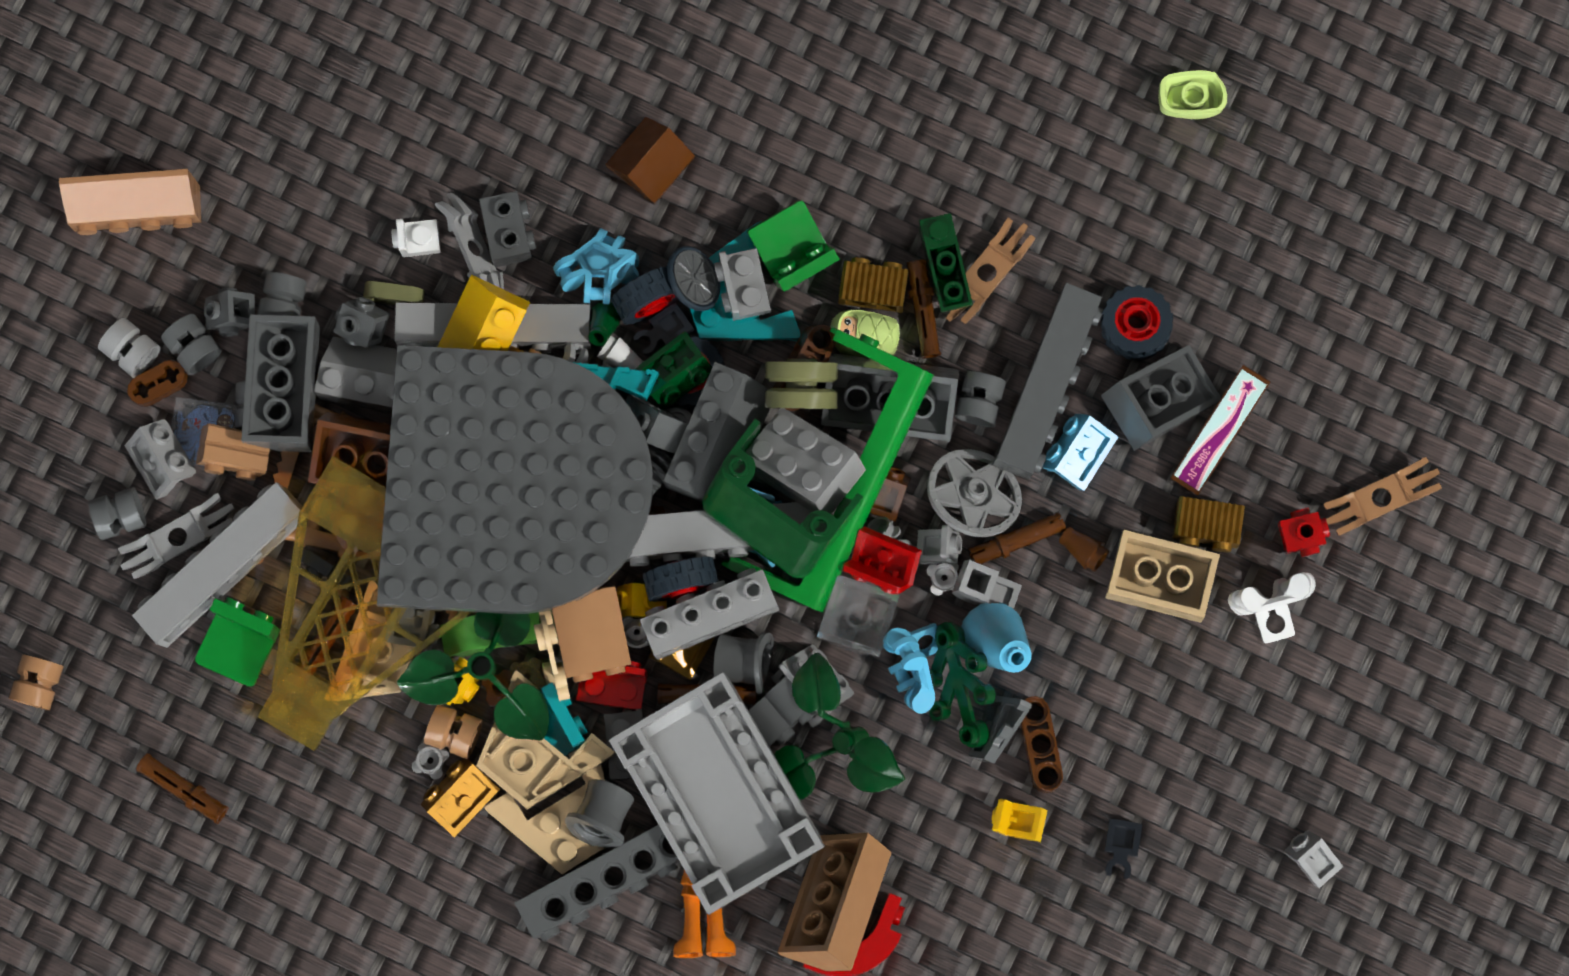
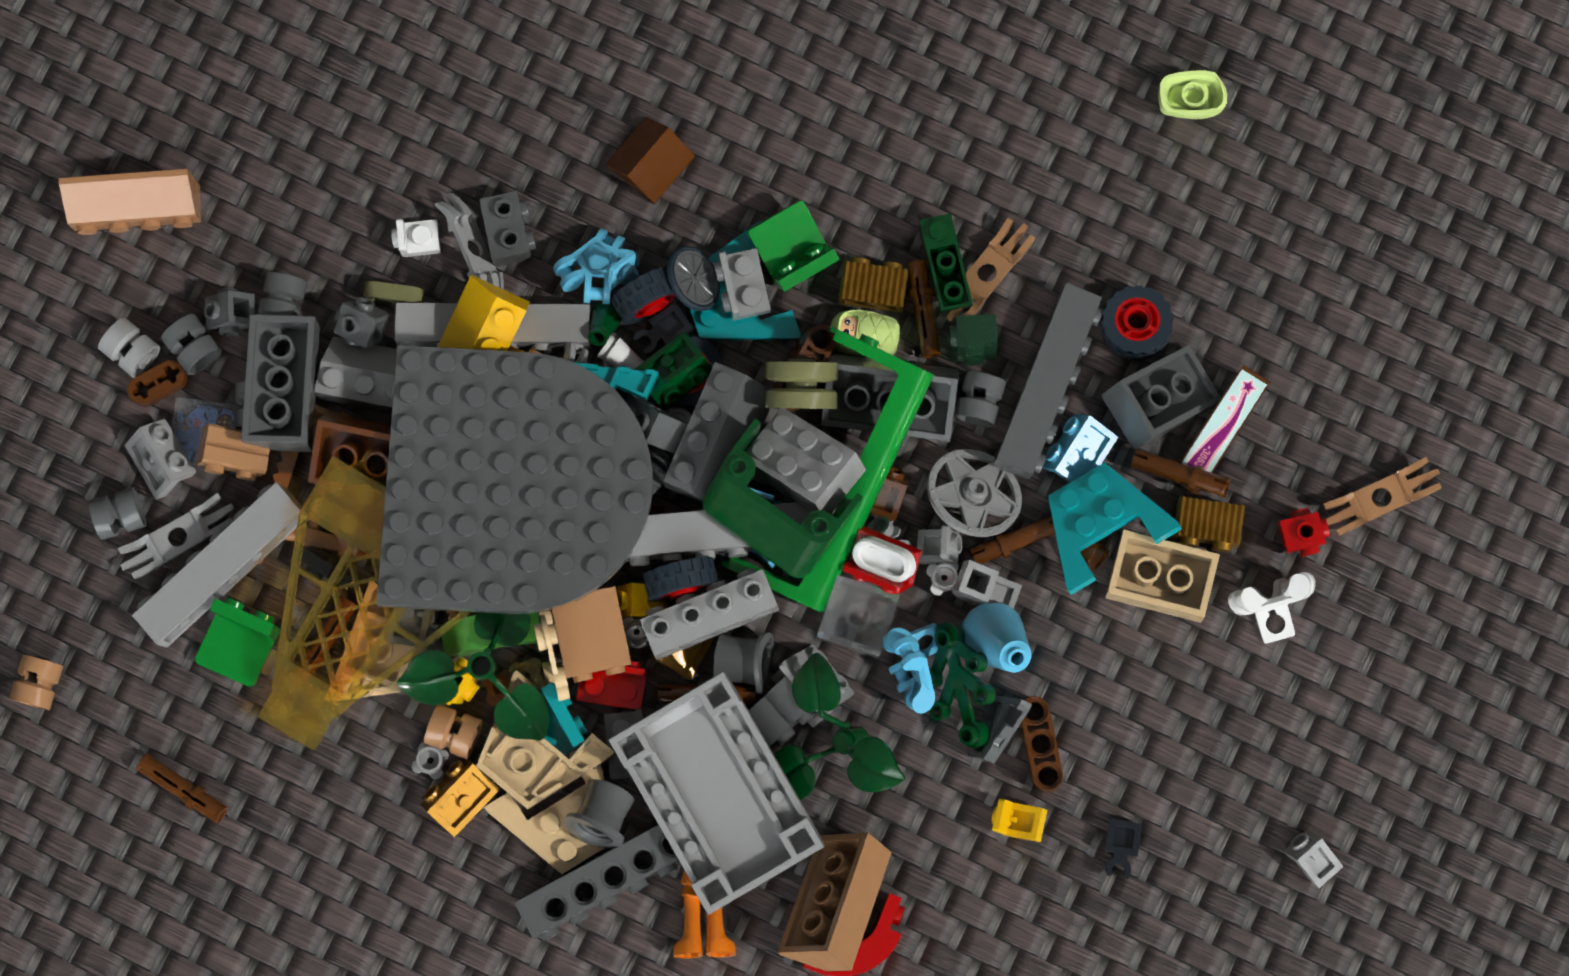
none -> white tile [852,536,916,582]
none -> clear green brick [949,314,998,366]
none -> teal wing [1048,462,1182,595]
none -> reddish brown pin [1131,449,1231,498]

